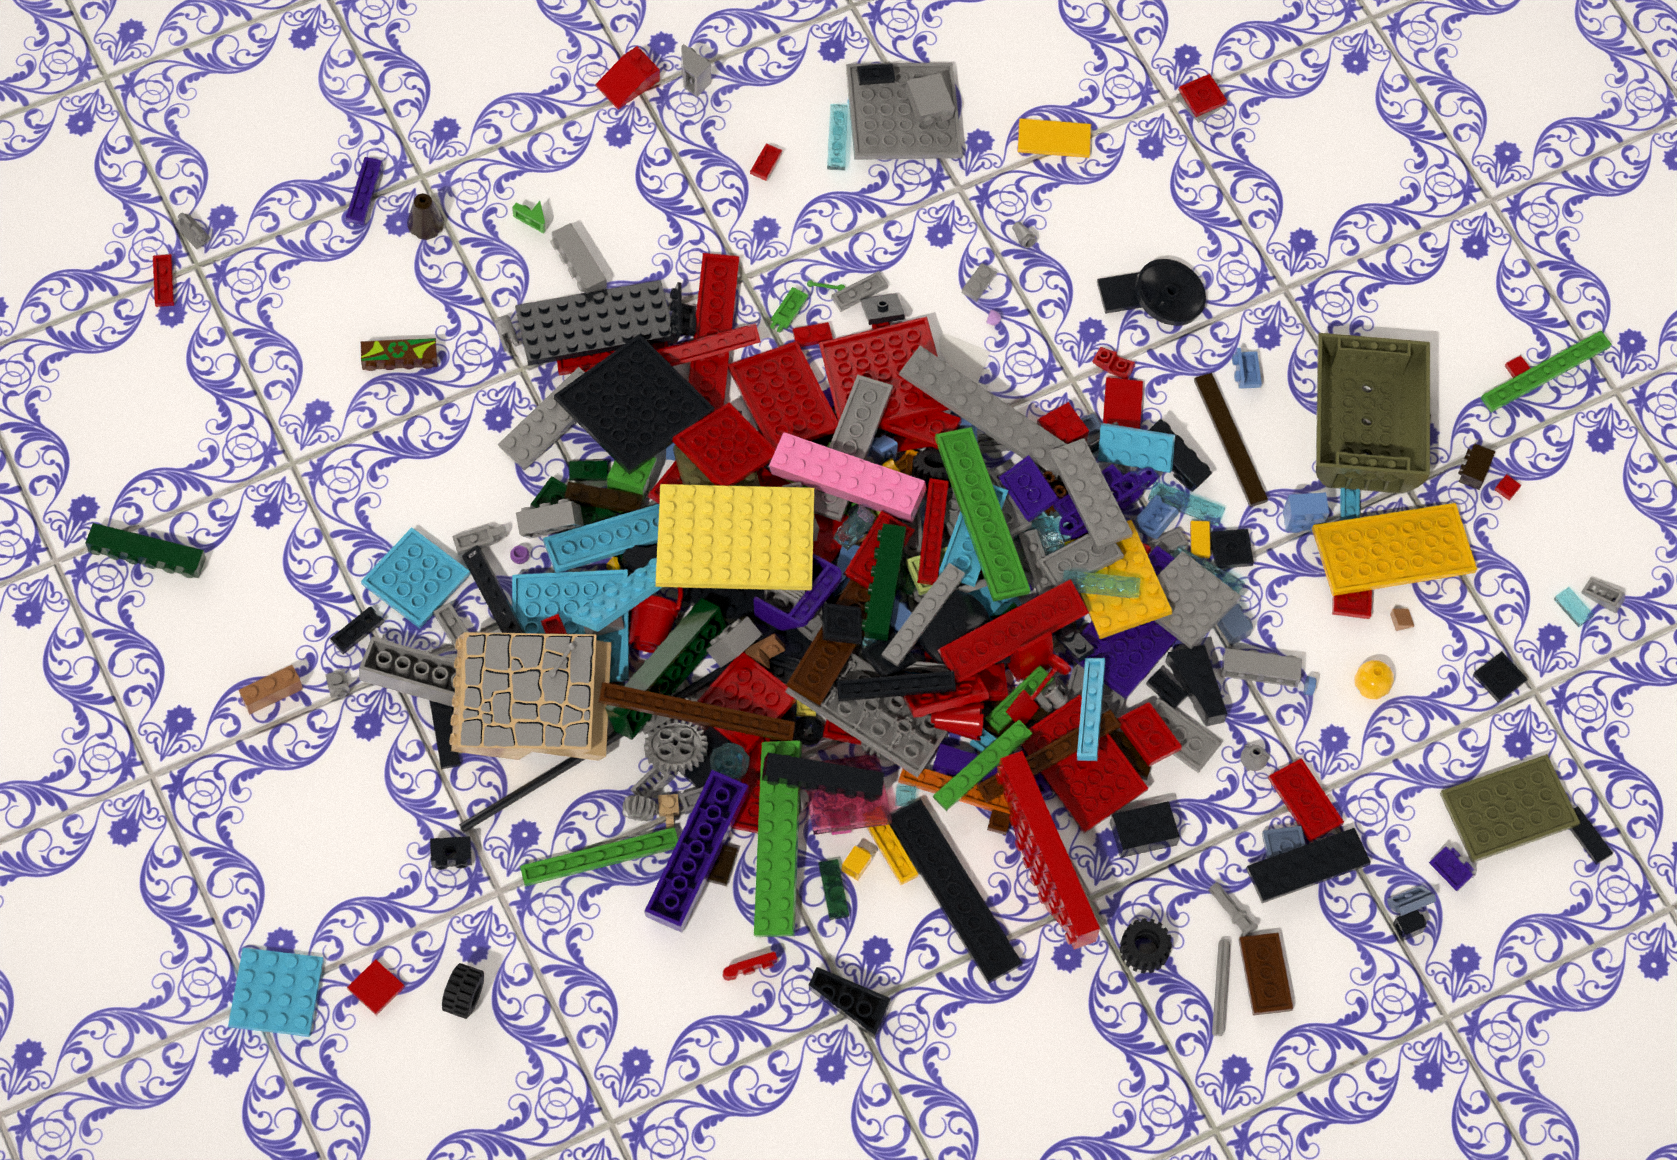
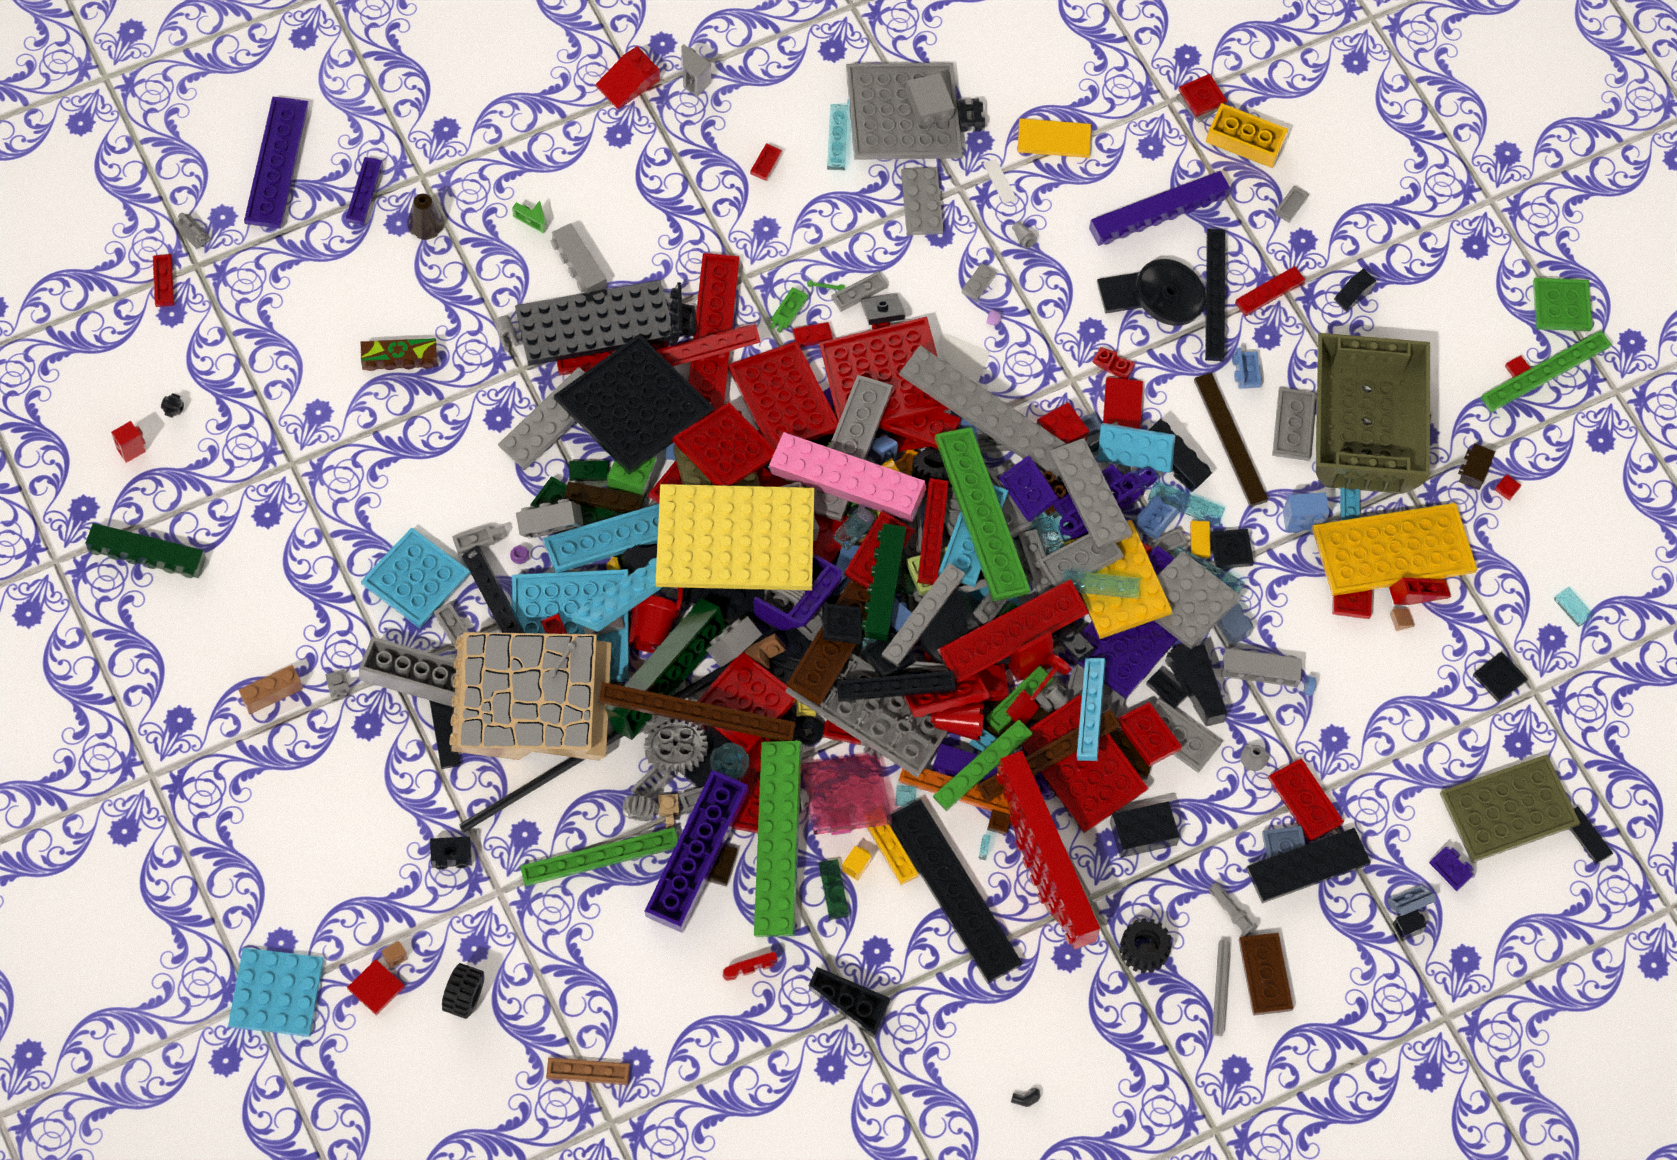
black plate [330,607,385,654] -> none
black brick [762,752,884,802] -> none
black plate [856,64,895,85] -> none
yellow cylinder [1354,660,1394,700] -> none
light grey slope [1581,577,1625,613] -> none
none -> red brick [111,421,146,463]
none -> black gear [161,393,184,418]
none -> dark purple plate [244,96,309,229]
none -> medium nougat slope [381,941,408,969]
none -> medium nougat tile [546,1057,630,1085]
none -> light grey plate [901,168,943,235]
none -> black brick [957,98,985,132]
none -> light grey tile [973,591,1009,625]
none -> clear light blue tile [978,834,991,860]
none -> white sticker [983,159,1017,204]
none -> black arm [1011,1088,1041,1107]
none -> dark purple brick [1089,171,1230,246]
none -> black plate [1205,229,1225,362]
none -> yellow brick [1206,103,1288,168]
none -> red plate [1235,266,1306,317]
none -> light grey tile [1272,387,1316,461]
none -> light grey tile [1274,186,1309,223]
none -> black slope [1334,268,1376,312]
none -> red slope [1389,577,1451,605]
none -> bright green plate [1533,278,1592,331]

